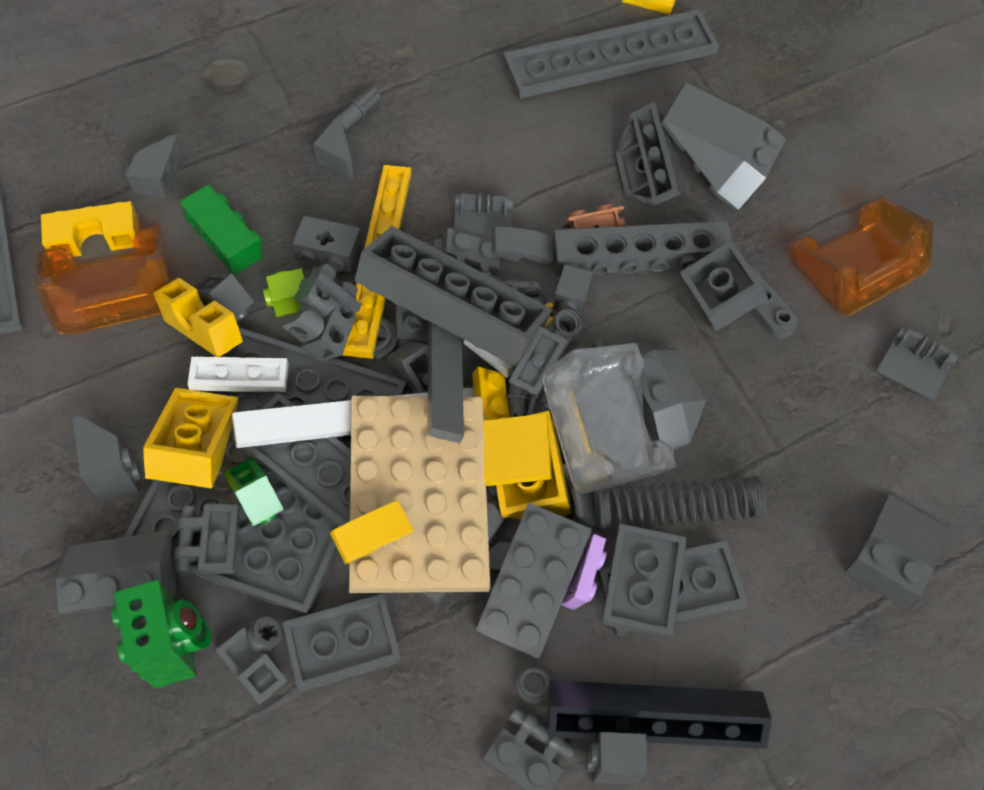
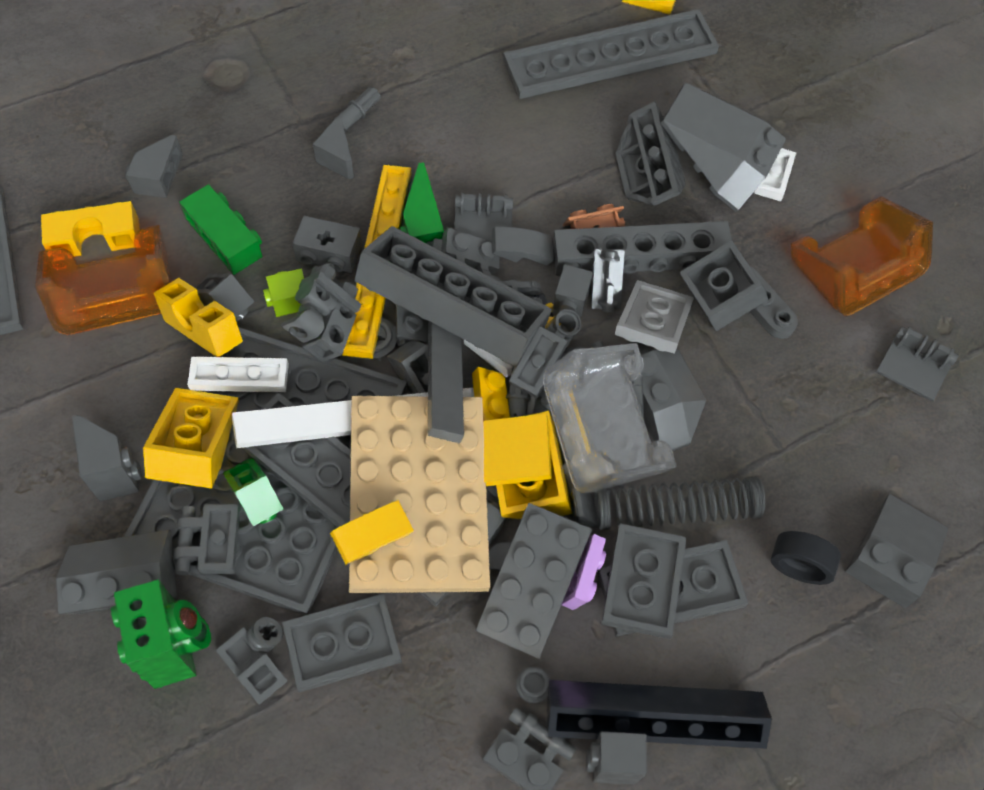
none -> green slope [399,162,444,244]
none -> hinge [591,249,625,312]
none -> light grey plate [615,280,694,354]
none -> white plate [754,148,796,201]
none -> black tyre [771,531,841,585]

